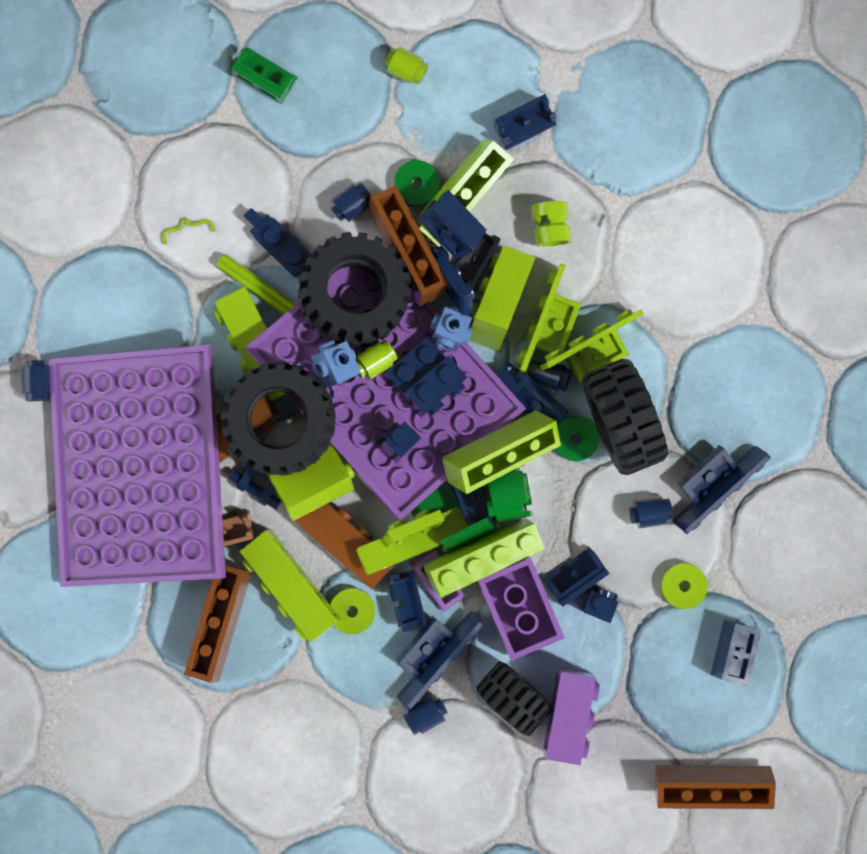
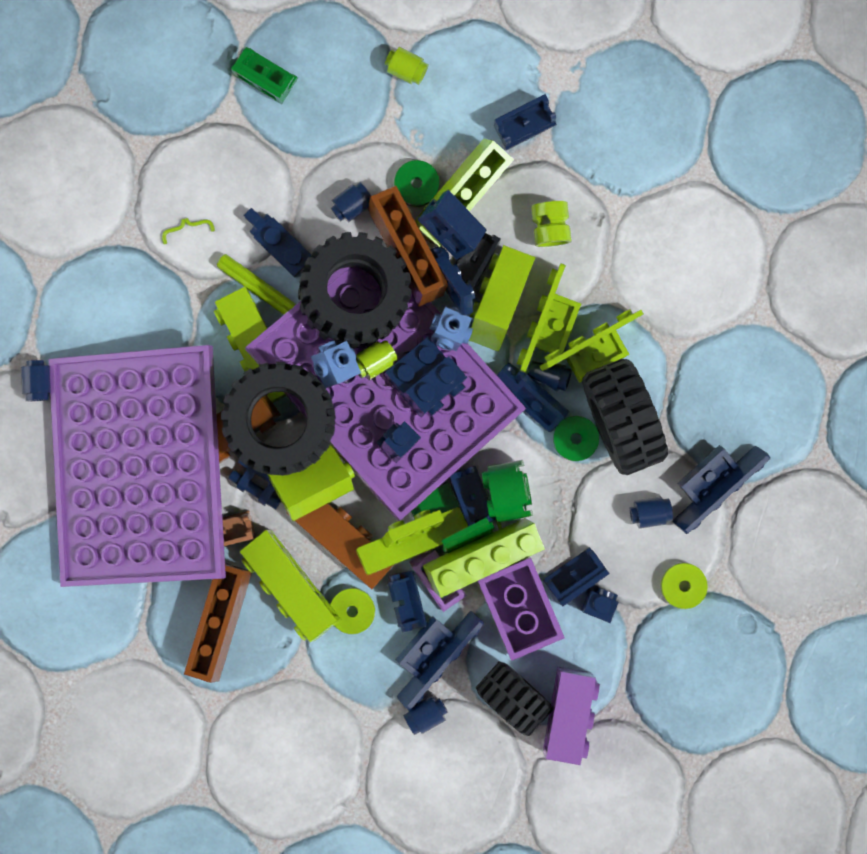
lime brick [442,411,561,494] -> none
dark orange brick [655,765,776,809] -> none
hinge [710,620,762,686] -> none

